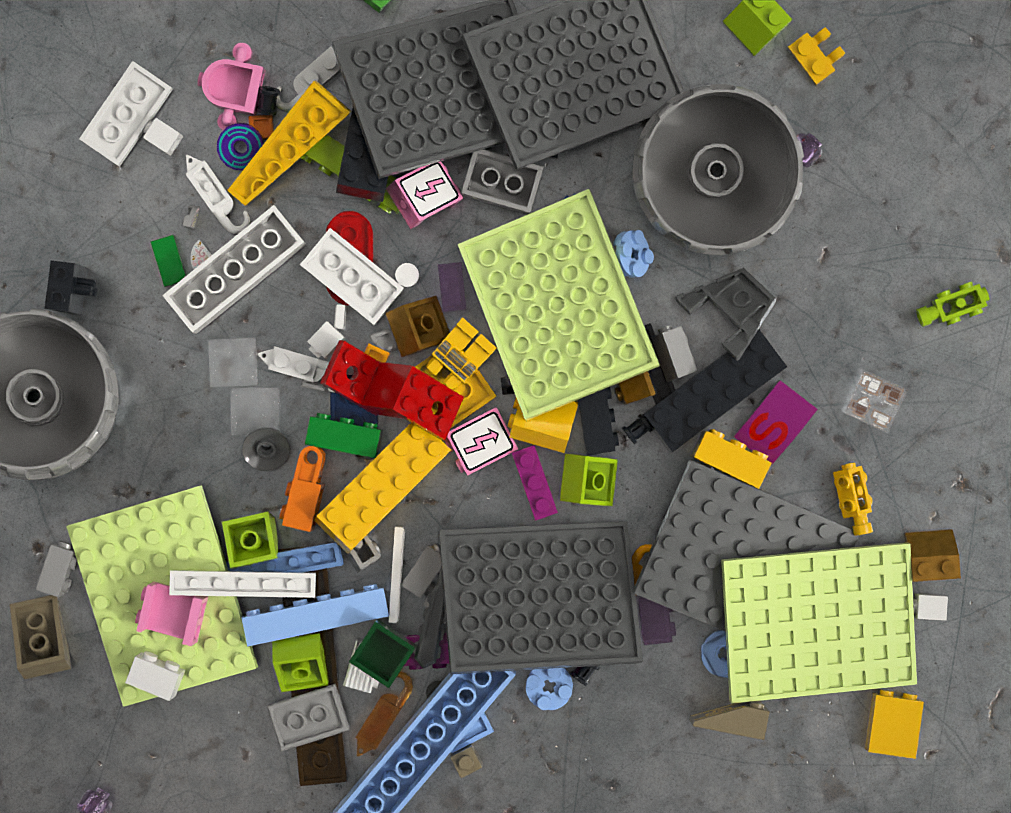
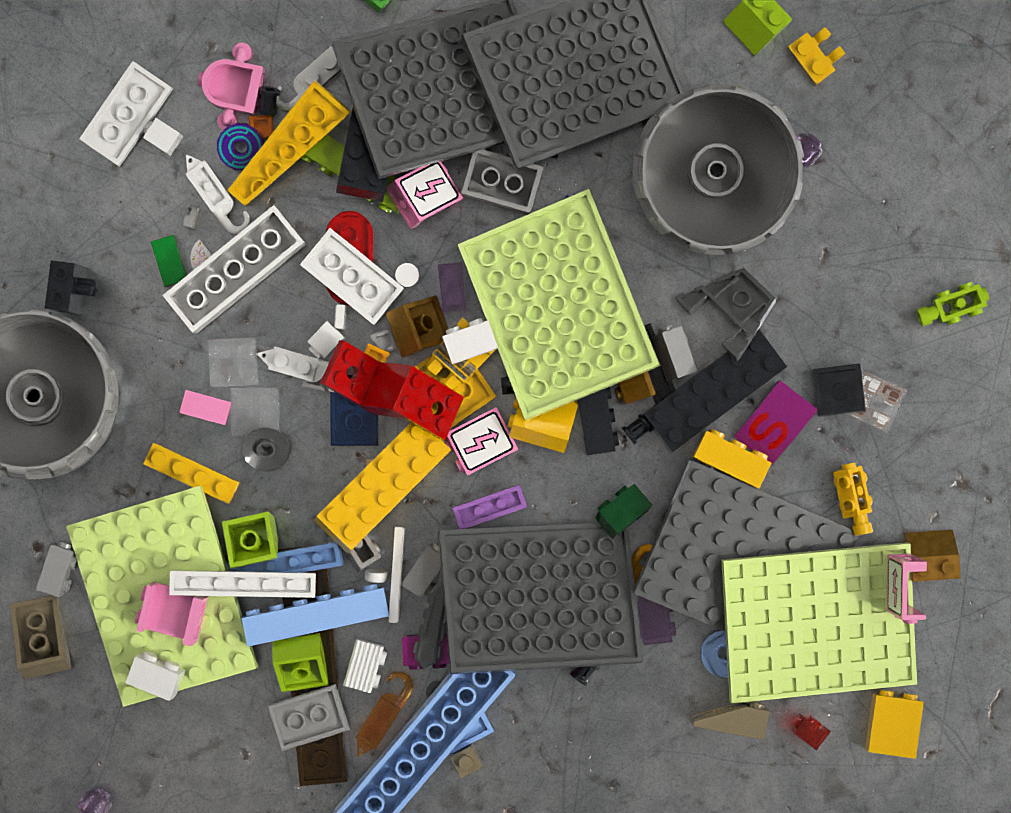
orange brick [279,446,326,532] -> none
green brick [305,413,382,458] -> none
dark green piece [349,619,417,688] -> none
magenta brick [512,445,558,521] -> none
light blue plate [526,668,573,710] -> none
lime slope [560,453,618,506] -> none
light blue plate [613,230,654,278] -> none
white brick [913,593,948,620] -> none
none -> yellow plate [143,442,240,504]
none -> bright pink tile [179,390,232,425]
none -> white tile [364,569,388,583]
none -> white brick [442,318,498,365]
none -> medium lavender plate [453,484,527,529]
none -> dark green brick [595,483,653,539]
none -> clear red brick [791,713,831,751]
none -> black plate [813,363,866,417]
none -> bright pink panel [887,554,927,624]

